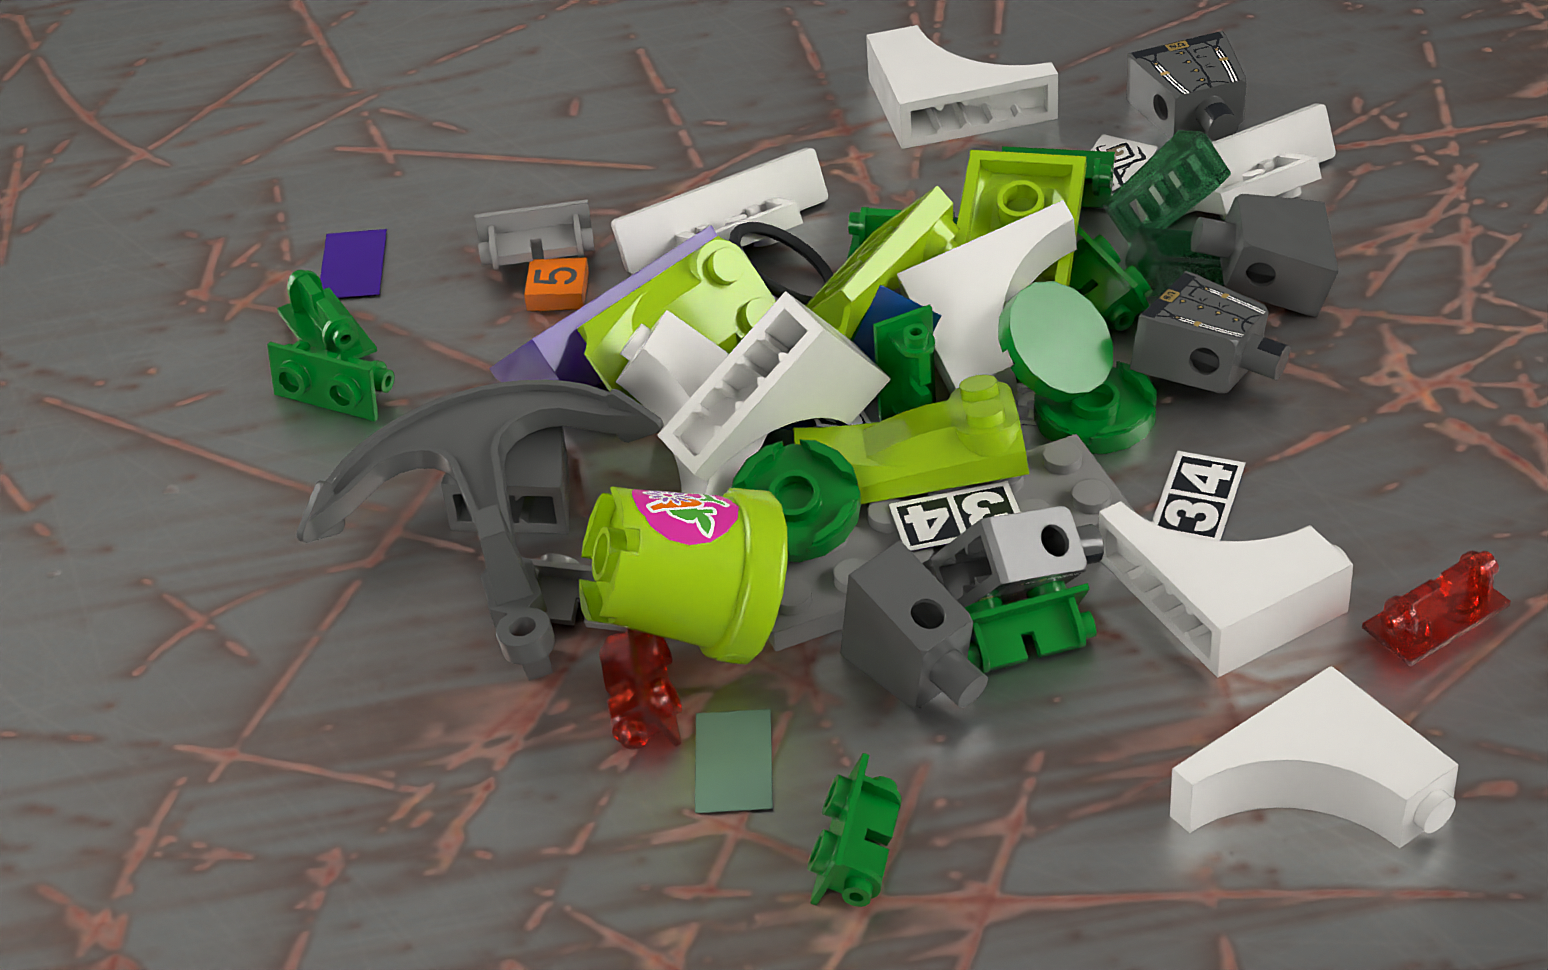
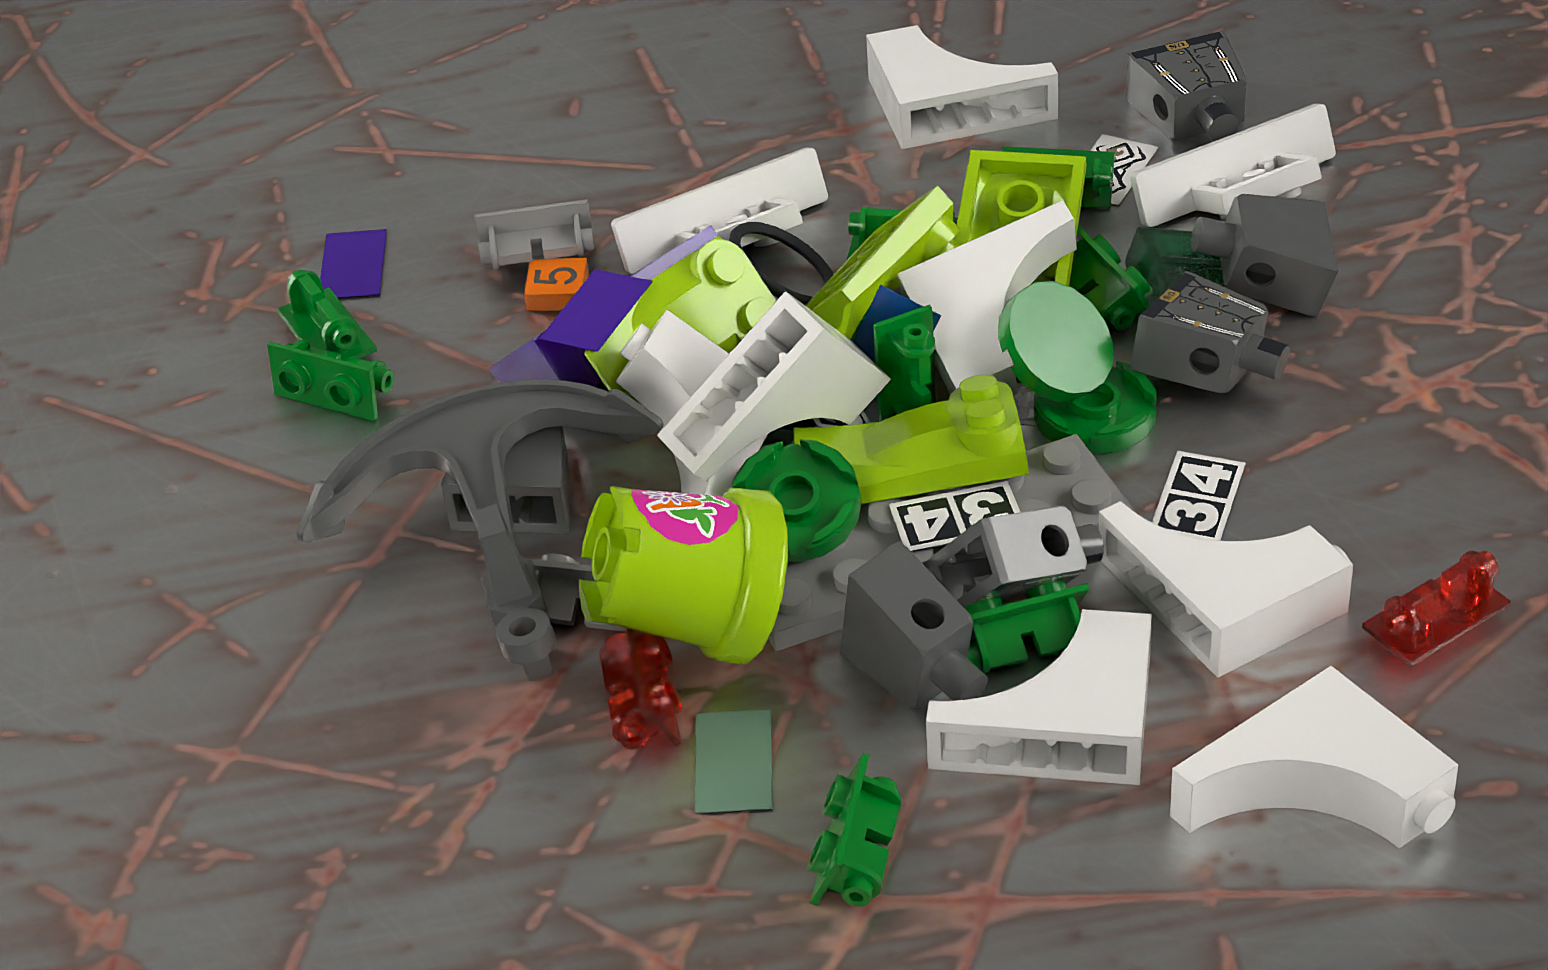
clear green slope [1102,130,1231,250] -> none
none -> dark purple sticker [539,269,653,352]
none -> white arch [926,609,1152,785]

